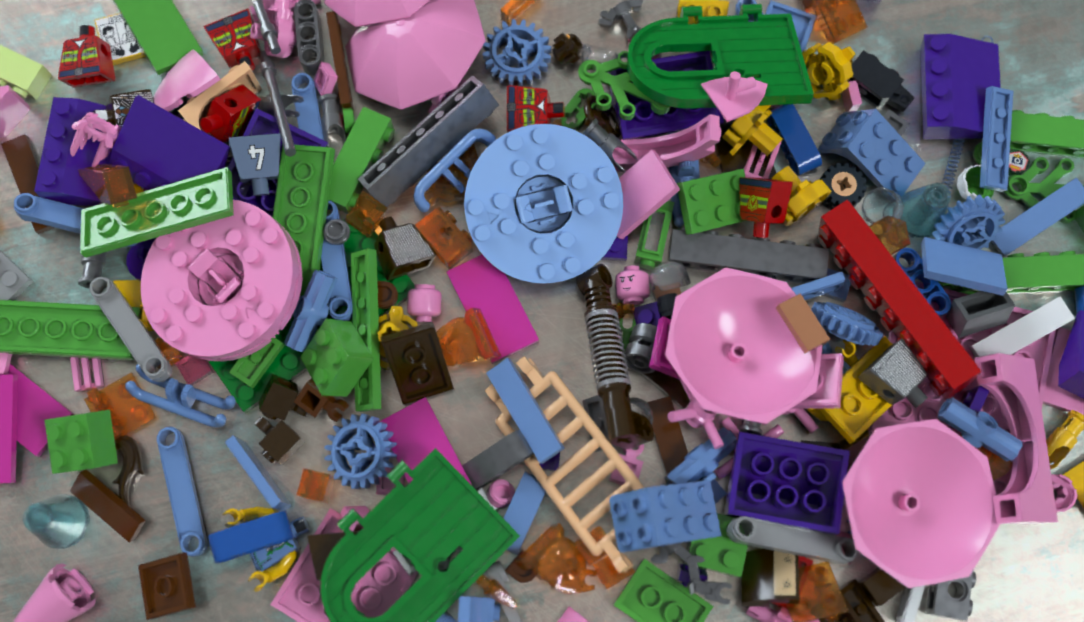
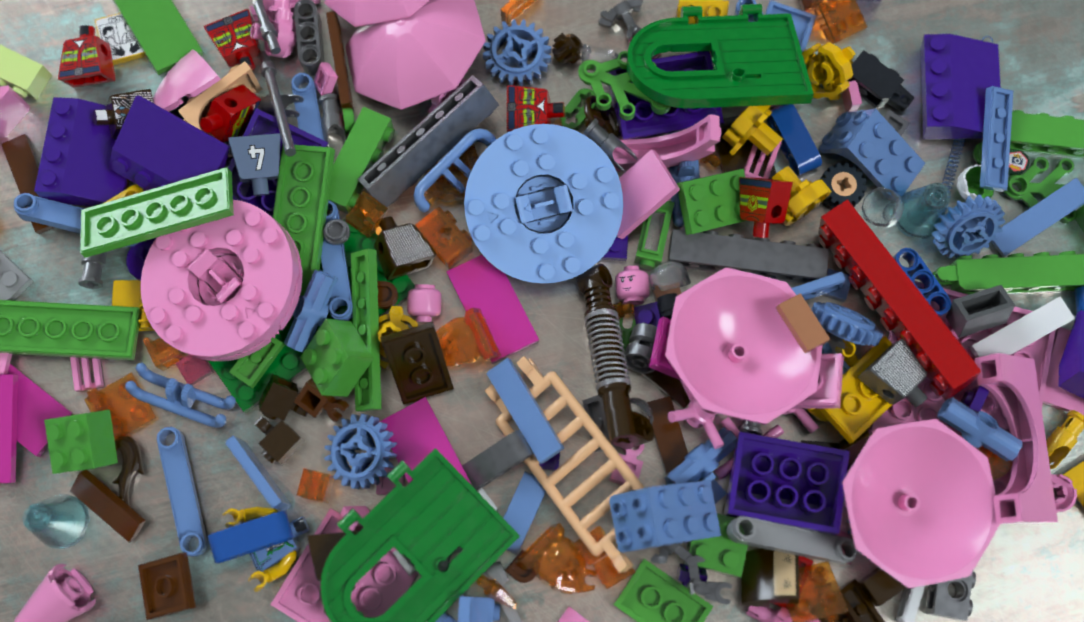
bright pink piece [70,112,121,167] -> none
clear orange slope [78,163,137,208] -> none
light grey piece [89,277,172,382] -> none
bright pink tile [487,479,515,508] -> none
bright pink shield [701,71,768,122] -> none
clear orange panel [869,215,910,255] -> none
medium blue tile [921,237,1007,296] -> none

